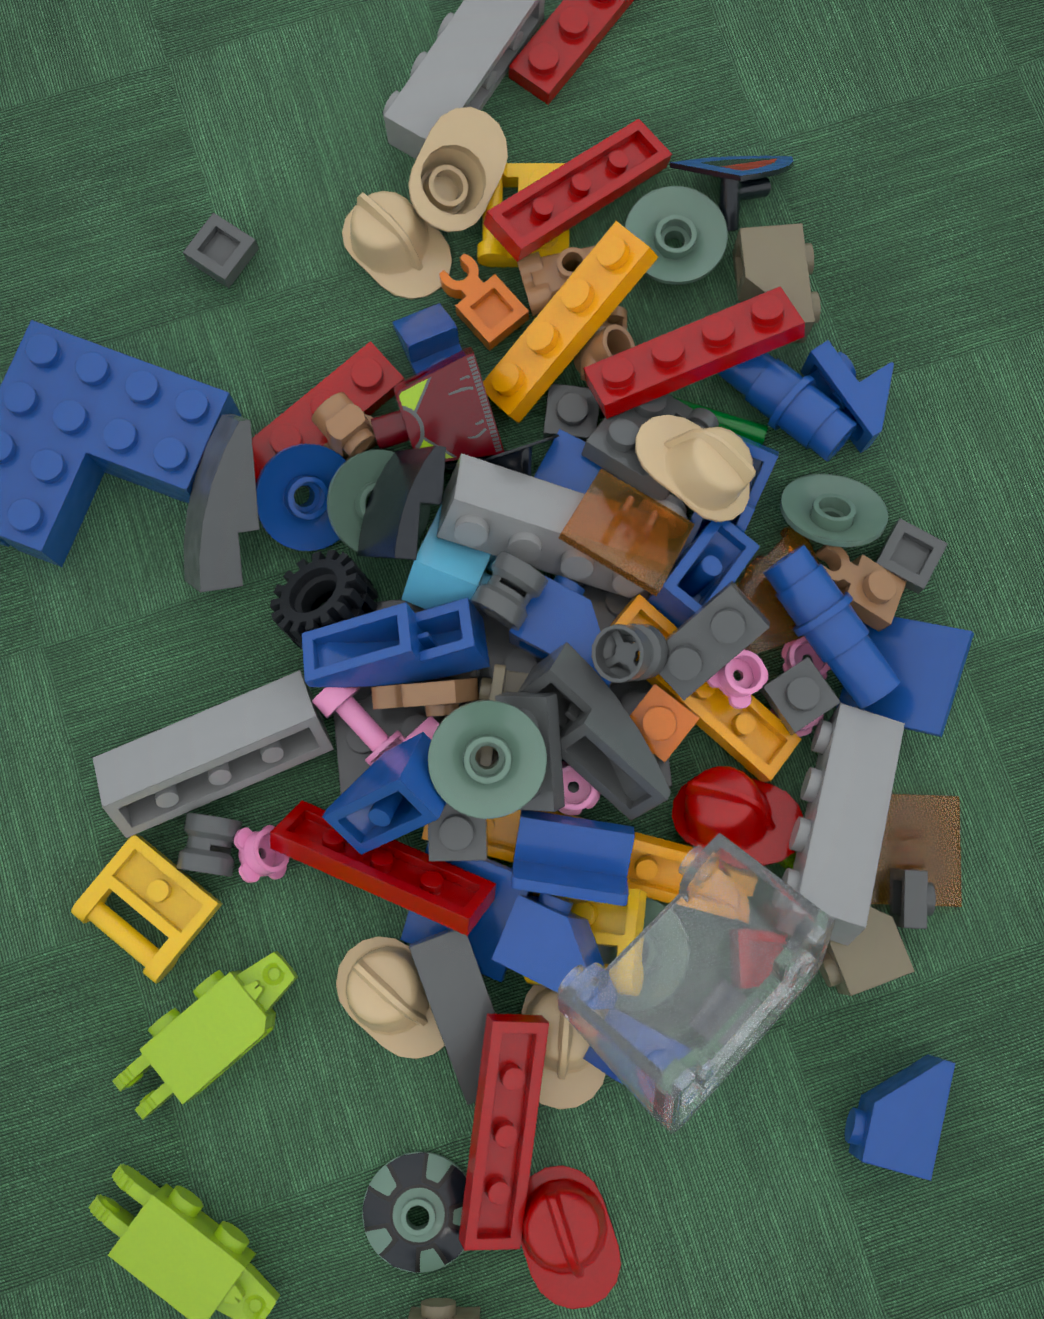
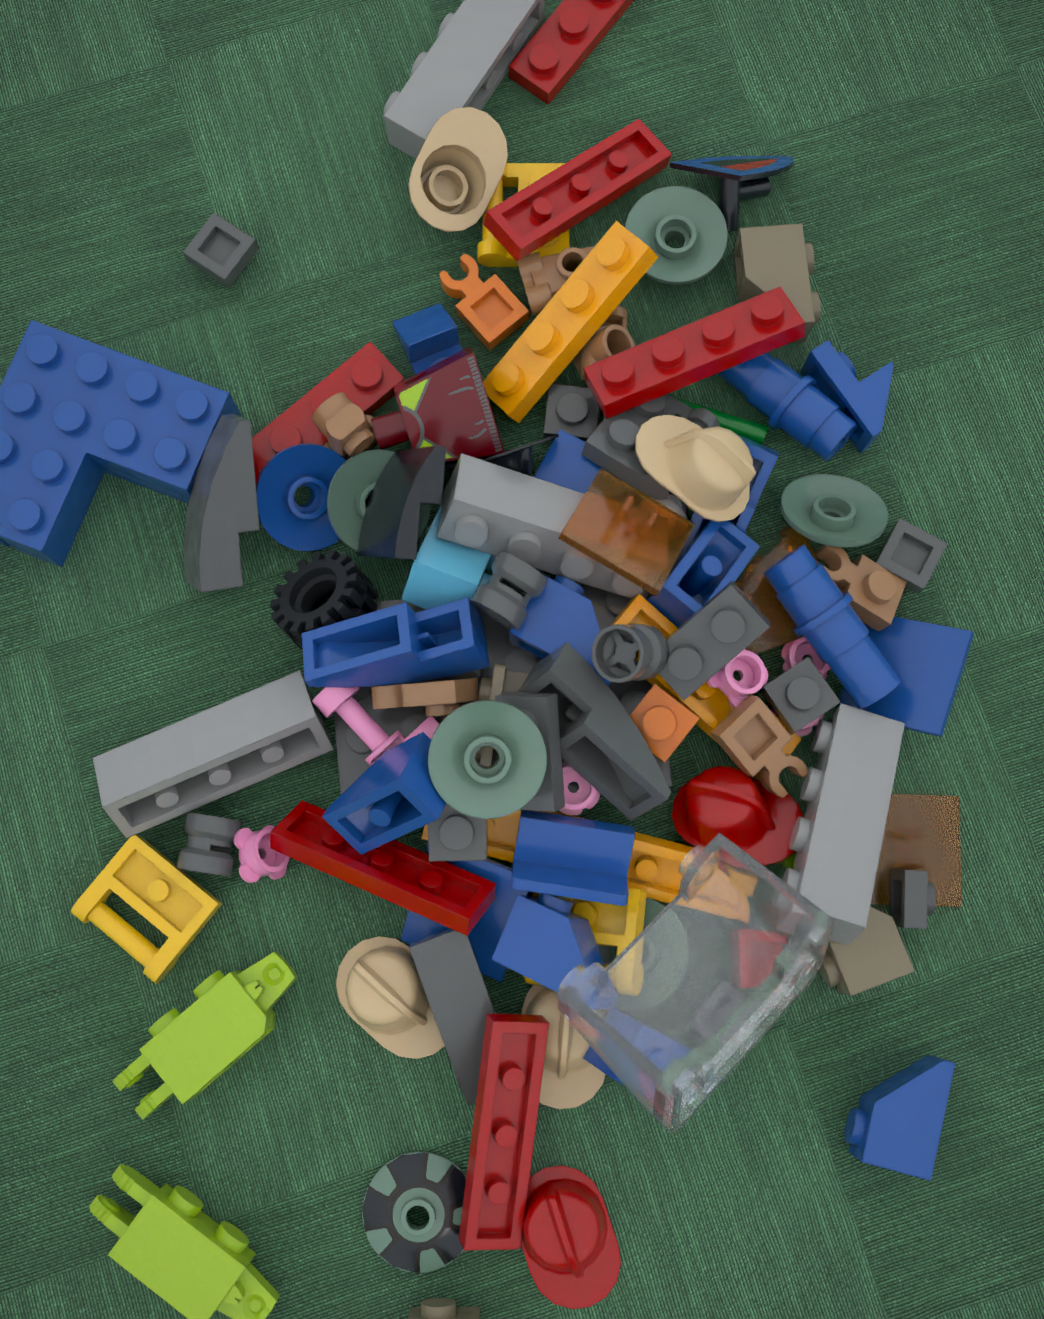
tan piece [342,191,452,299] -> none
none -> medium nougat plate [710,695,808,798]

